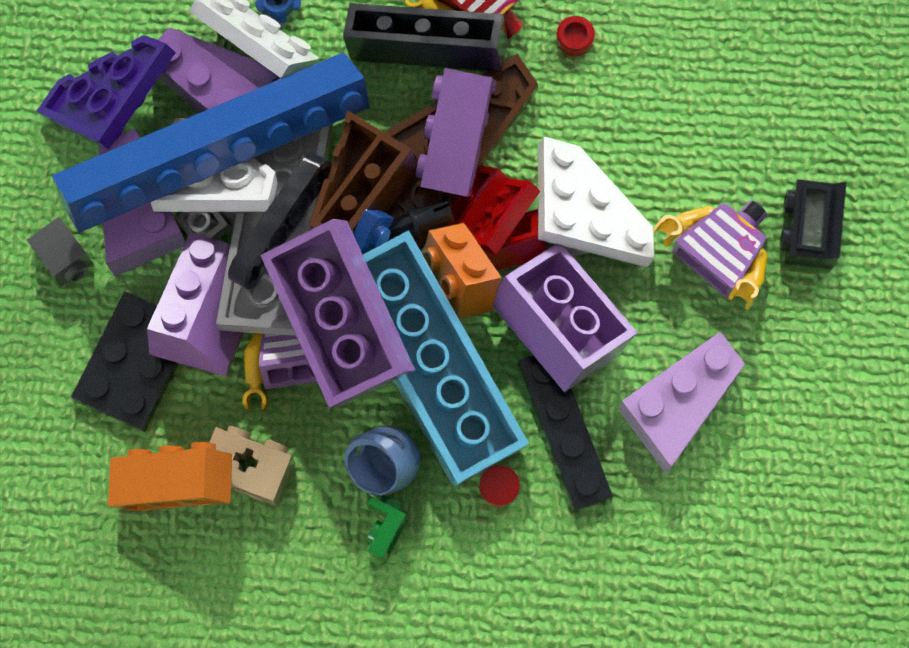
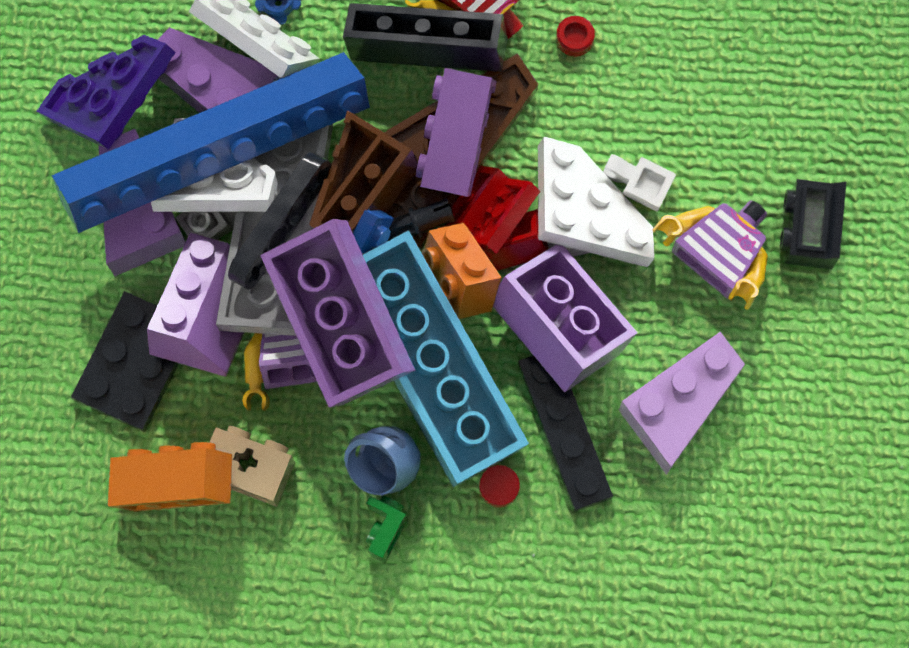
dark grey brick [27,217,93,287] -> none
none -> white plate [603,154,676,212]

